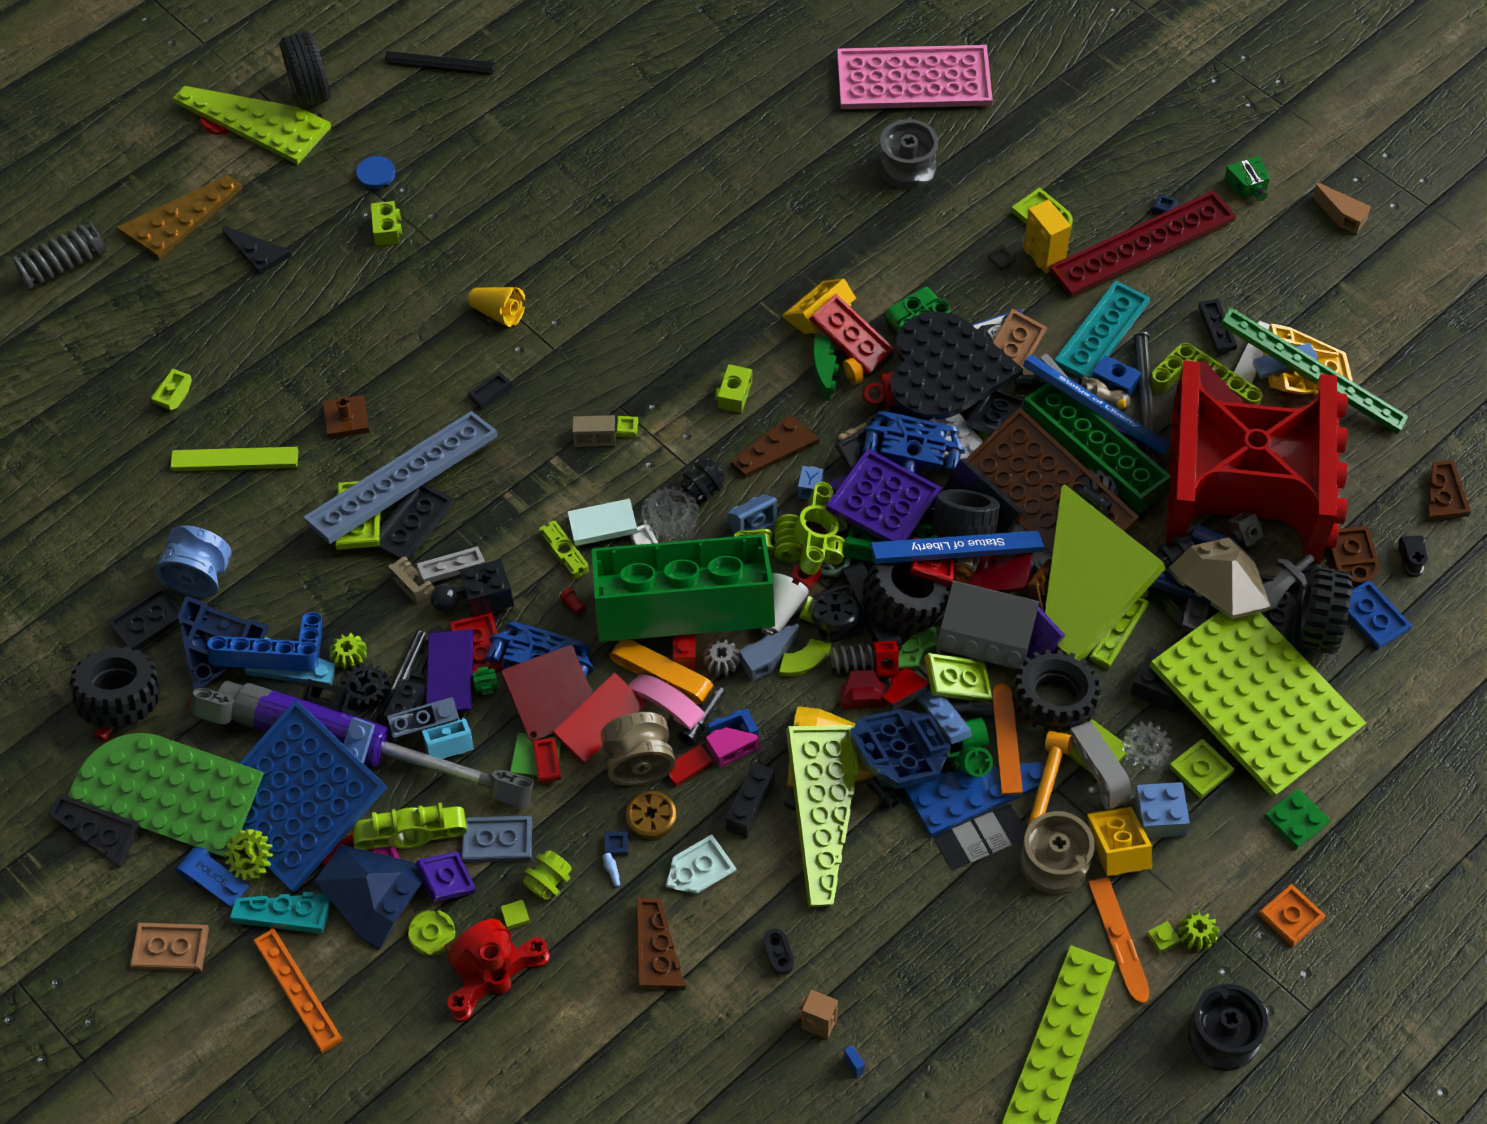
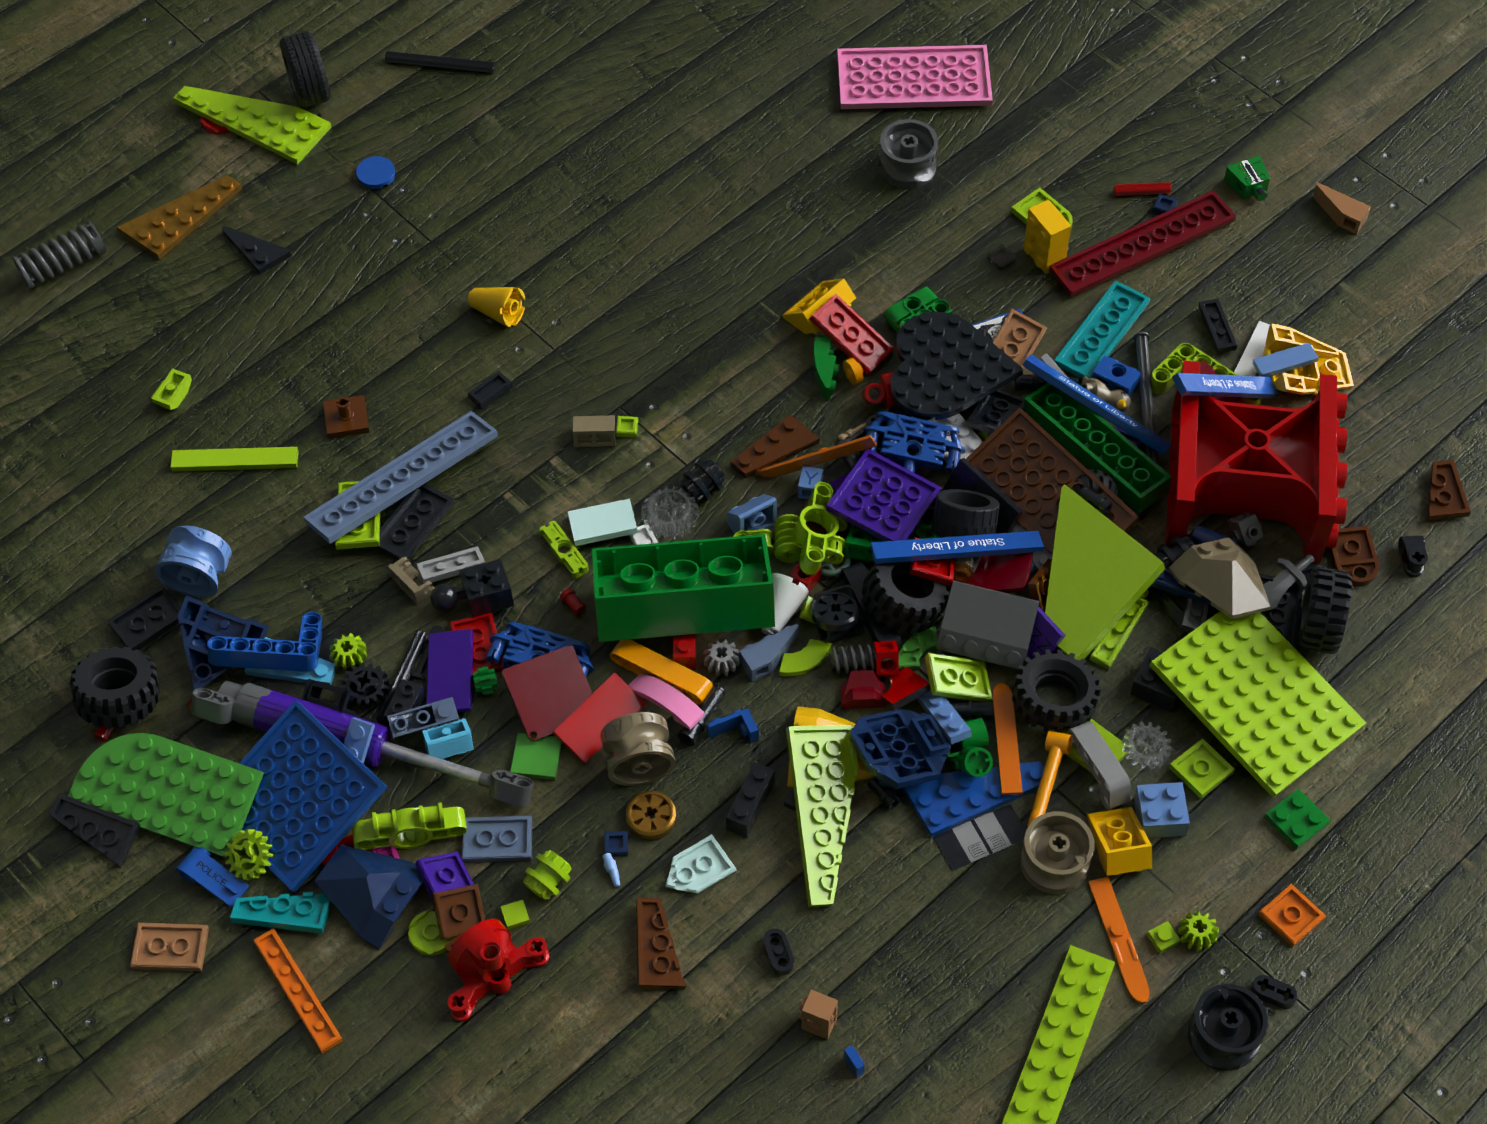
lime brick [371,201,402,246] -> none
red tile [533,737,561,784] -> none
red tile [667,745,713,787] -> none
dark pink slope [706,727,759,768] -> none
lime brick [715,364,752,413] -> none
green plate [1220,307,1408,434] -> none
blue tile [1348,580,1412,650] -> none
none -> reddish brown tile [431,884,485,940]
none -> orange piece [756,435,877,478]
none -> red axle [1113,182,1171,196]
none -> tile [1172,373,1279,398]
none -> black beam [1252,975,1298,1009]

